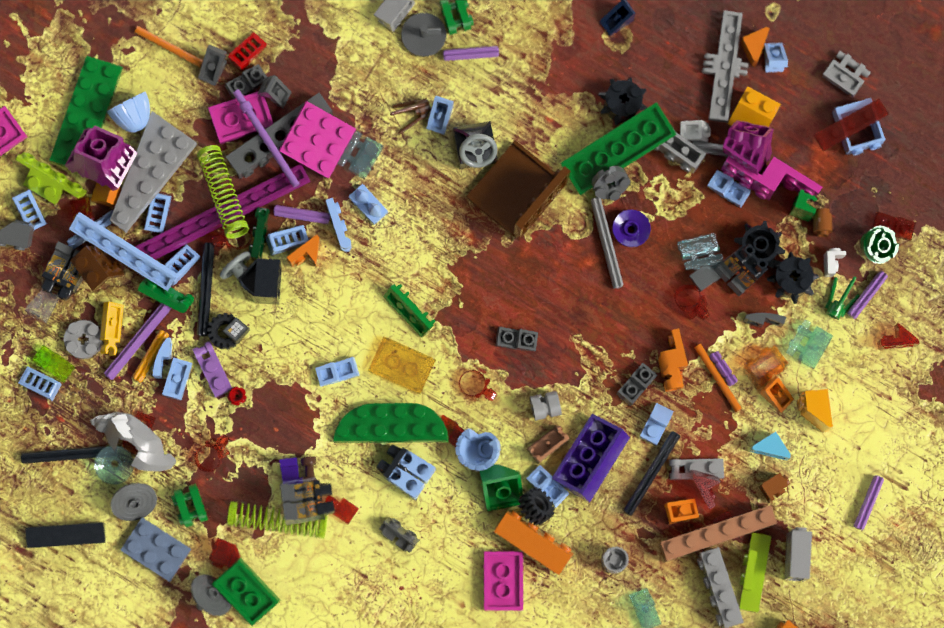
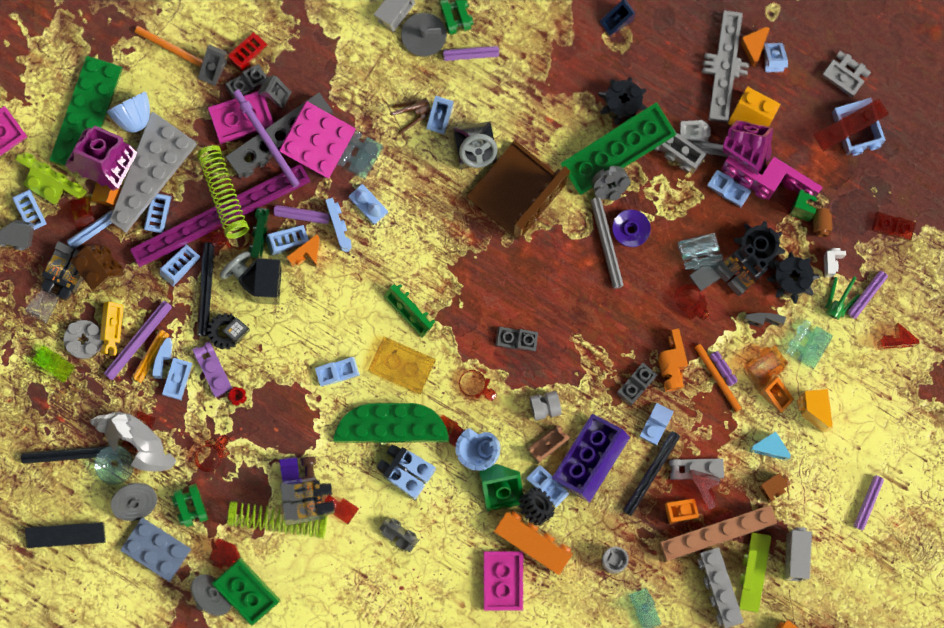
light blue slope [18,366,62,401] -> none
light blue plate [69,212,178,291] -> none
green plate [137,278,194,313] -> none
green cone [860,226,899,264] -> none

